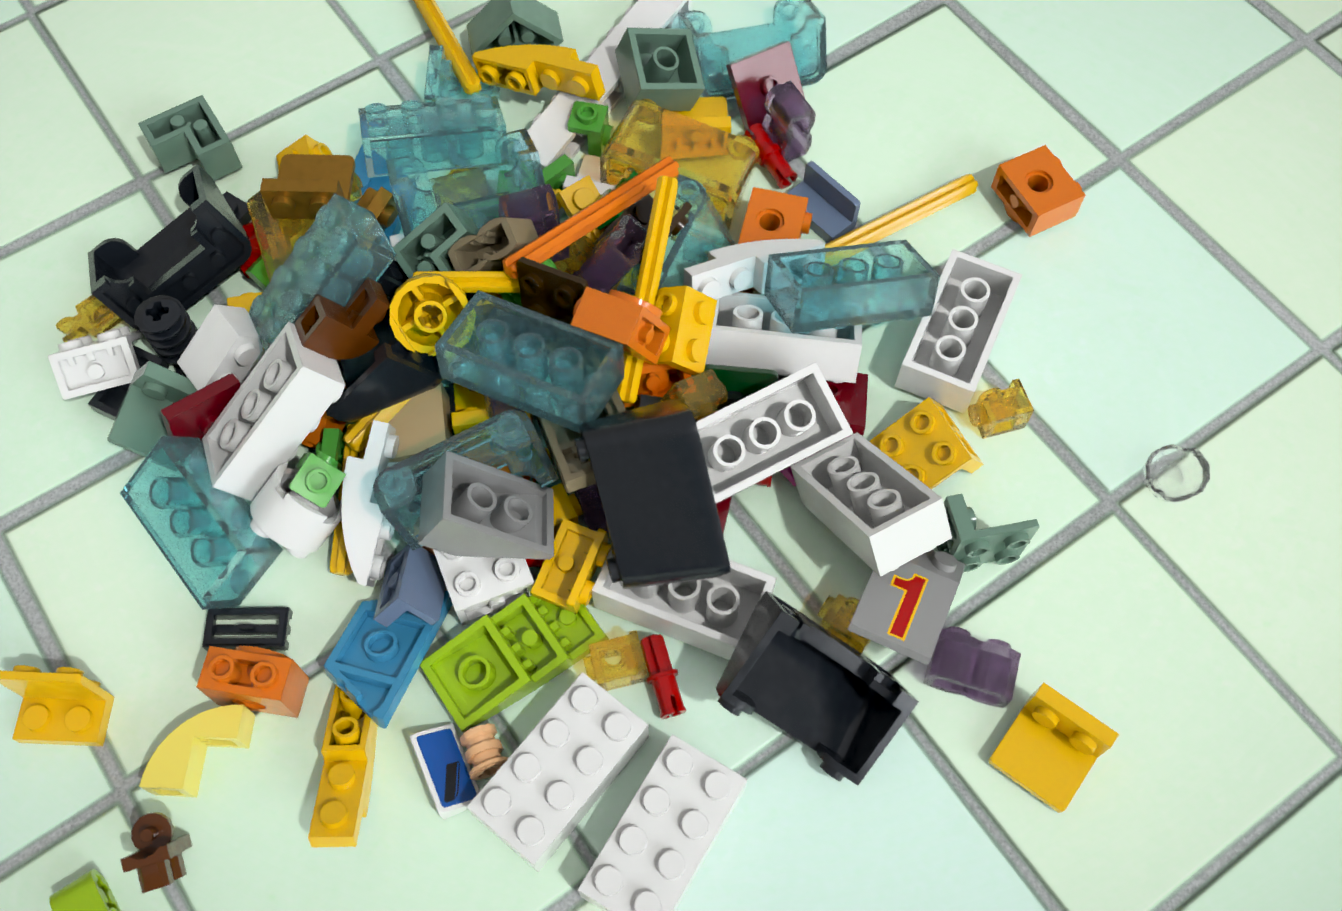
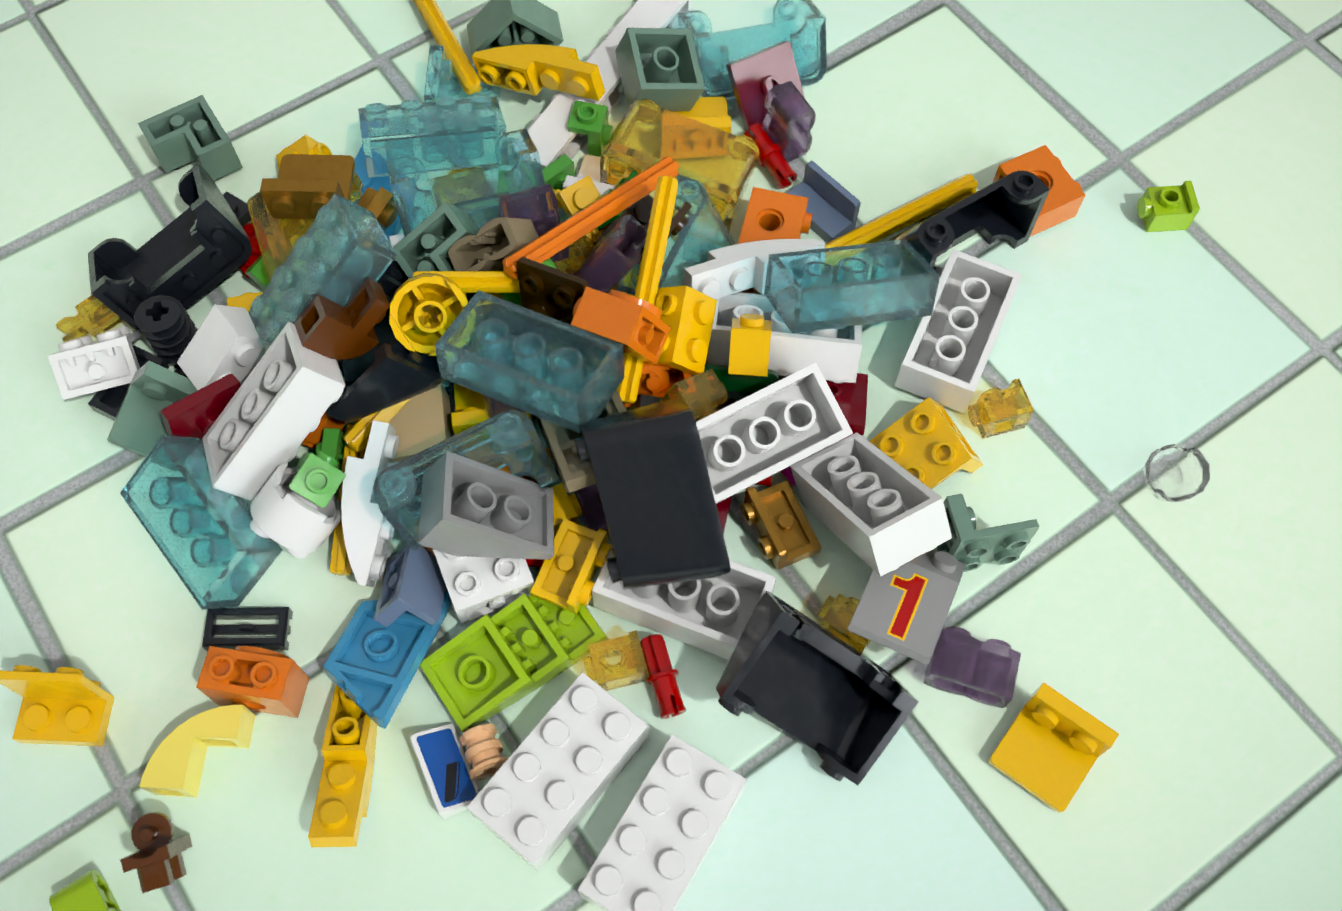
none -> yellow brick [728,314,771,377]
none -> pearl gold bracket [741,480,821,570]
none -> black windscreen [881,171,1050,305]
none -> lime brick [1137,180,1200,232]

